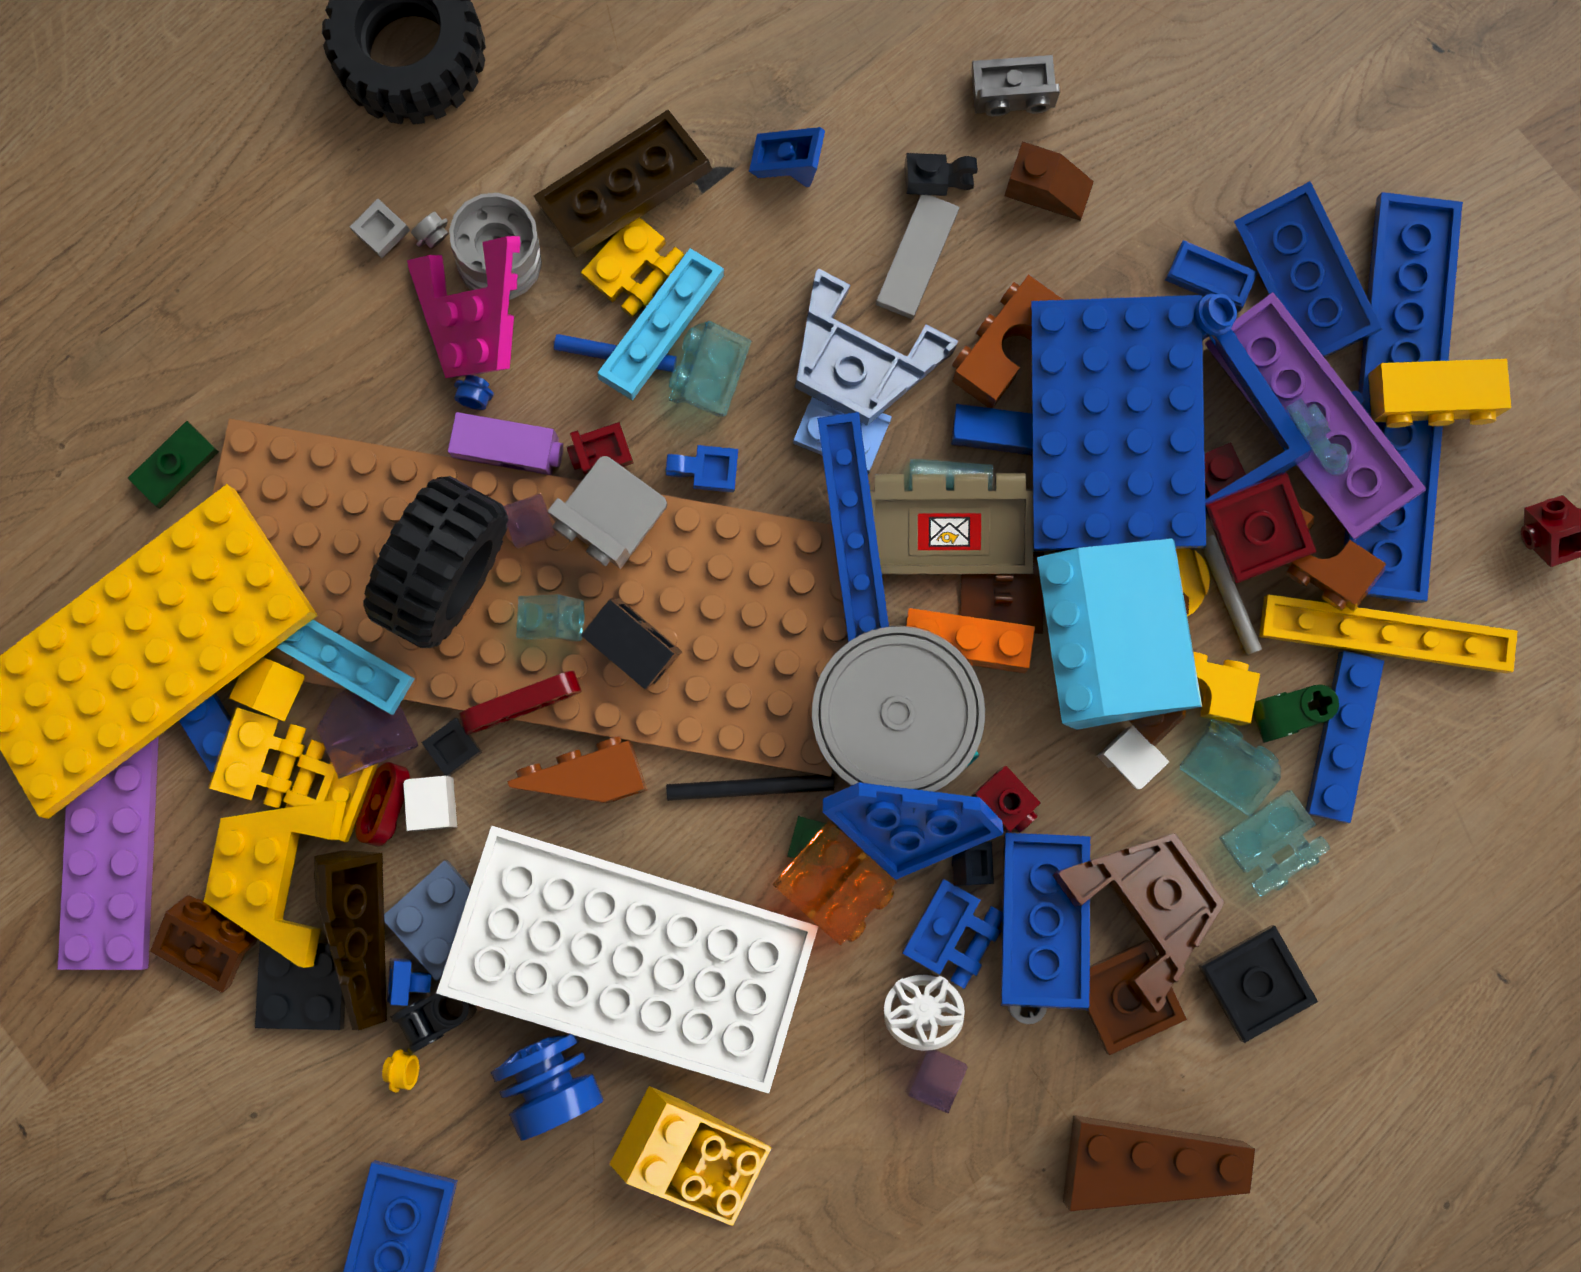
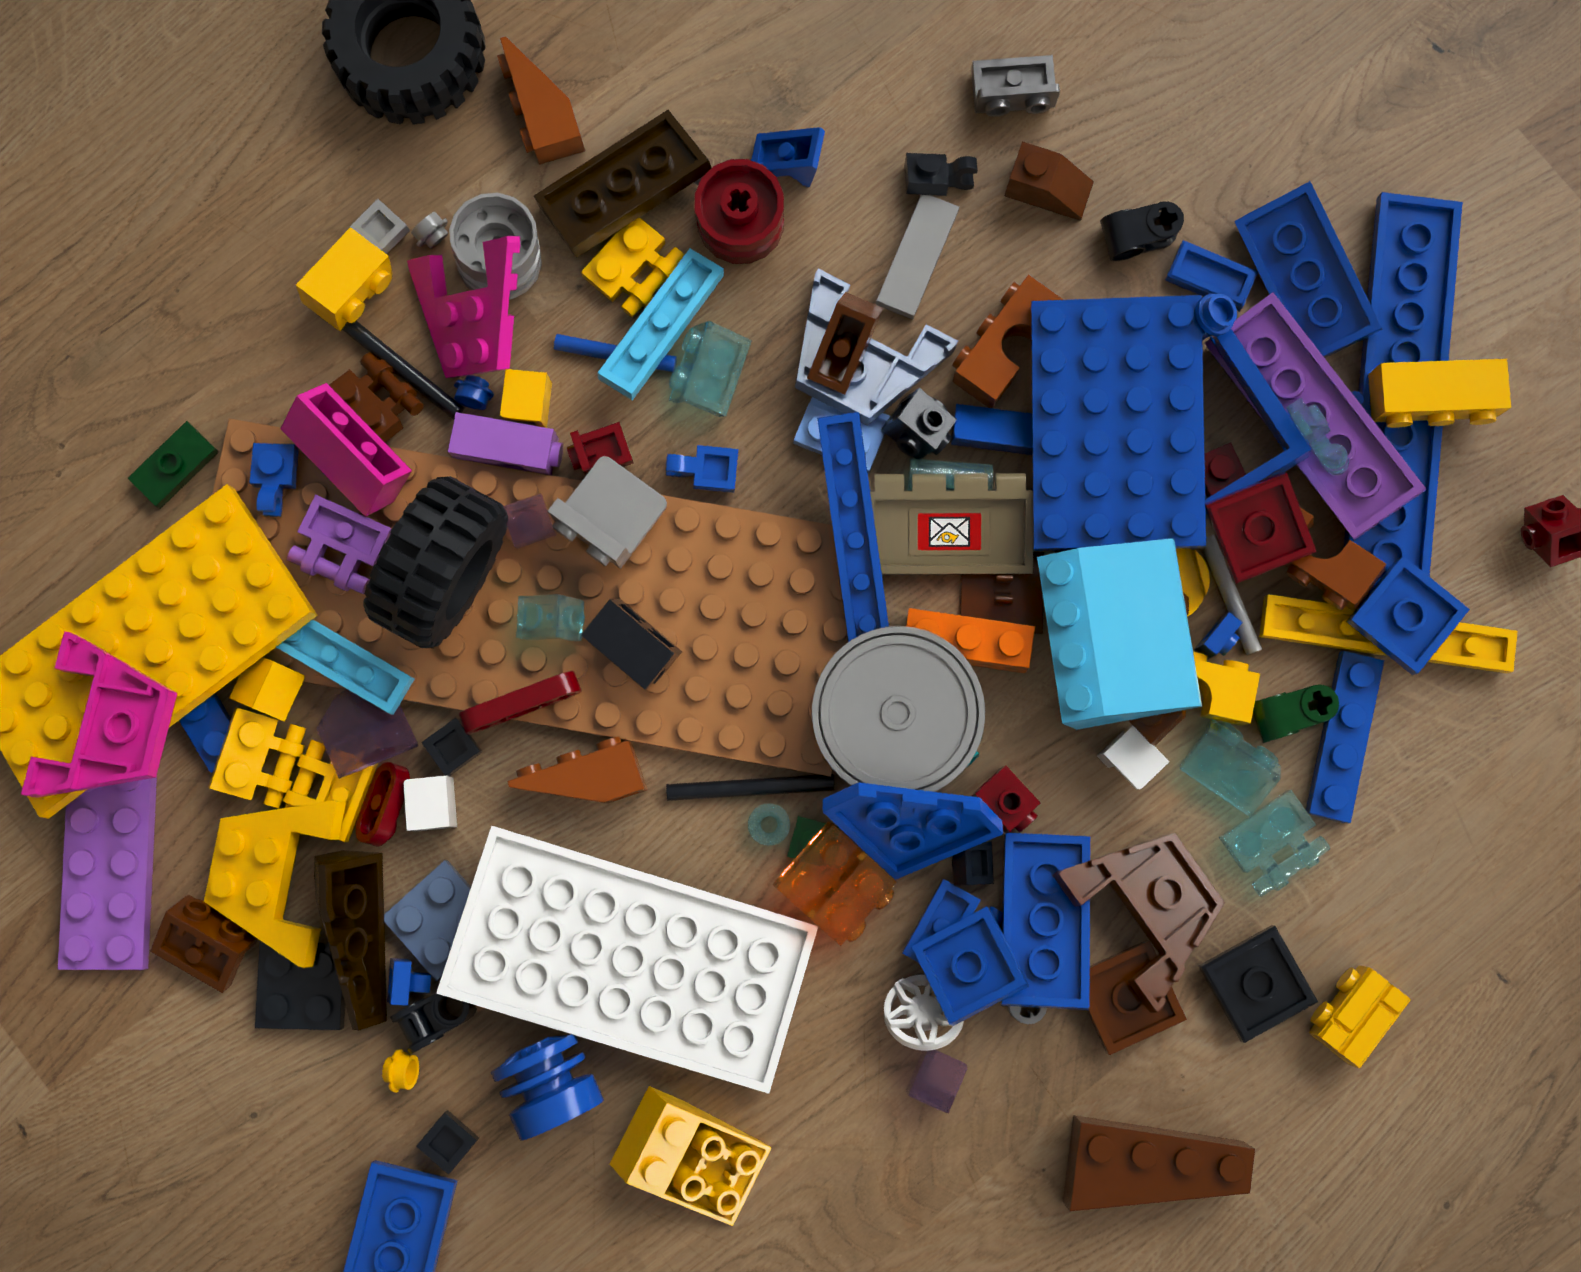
none -> dark pink wing [21,631,177,798]
none -> blue plate [250,443,299,517]
none -> dark pink brick [280,383,412,517]
none -> medium lavender plate [287,494,392,594]
none -> yellow piece [296,227,393,331]
none -> reddish brown plate [329,353,424,442]
none -> black bar [342,321,464,420]
none -> black plate [416,1110,479,1175]
none -> dark orange slope [497,37,585,165]
none -> yellow panel [500,369,552,428]
none -> dark red wheel [695,159,784,264]
none -> clear light blue plate [748,803,790,846]
none -> reddish brown slope [807,292,883,395]
none -> black brick [881,388,957,460]
none -> blue plate [911,906,1029,1026]
none -> black piece [1100,201,1184,261]
none -> blue plate [1195,612,1243,659]
none -> yellow brick [1308,965,1410,1069]
none -> blue plate [1346,556,1470,675]

